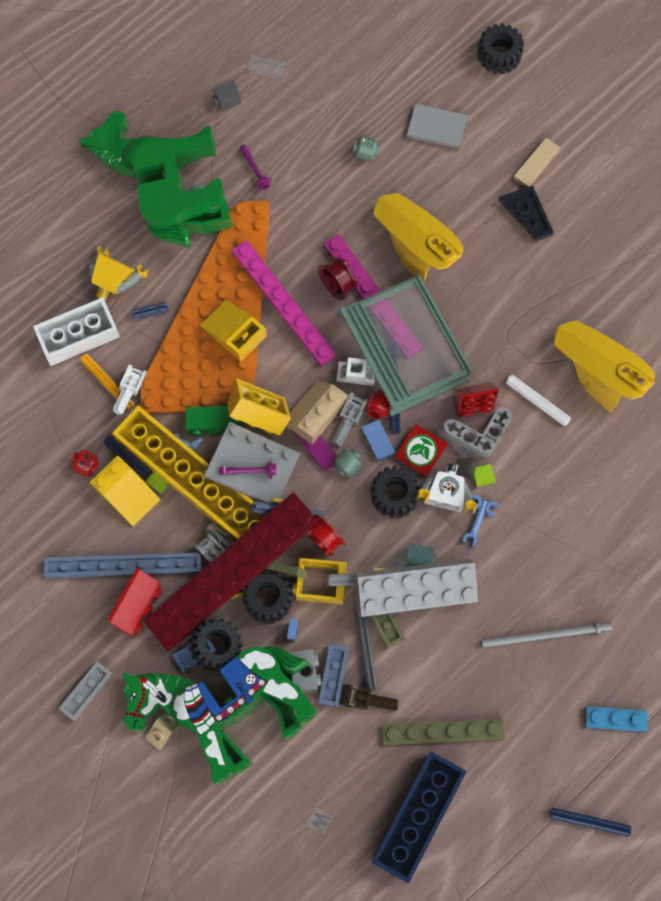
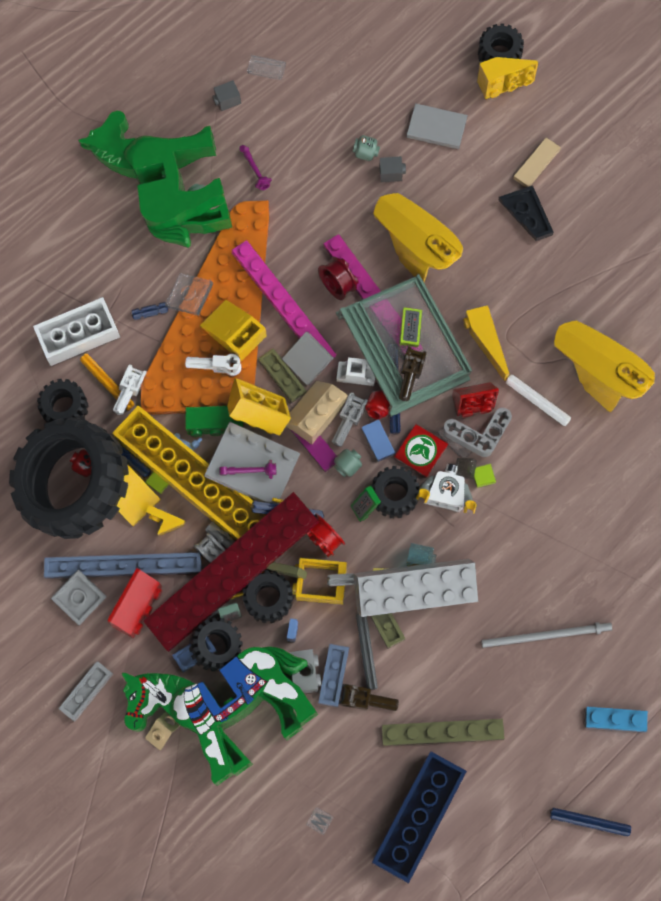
yellow torso [89,246,148,301] -> none
medium blue bar [462,495,499,547] -> none
none -> black tyre [9,417,129,539]
none -> black tyre [37,379,89,423]
none -> light grey tile [51,570,107,626]
none -> yellow slope [146,505,186,536]
none -> clear tile [165,273,213,316]
none -> white connector [185,354,241,376]
none -> sand green tile [218,603,242,622]
none -> olive tile [258,348,307,403]
none -> light grey tile [282,332,334,385]
none -> tile [350,486,381,522]
none -> dark grey brick [379,156,406,182]
none -> tile [399,307,422,347]
none -> dark brown connector [399,346,427,401]
none -> yellow slope [463,305,509,381]
none -> yellow slope [477,57,538,99]

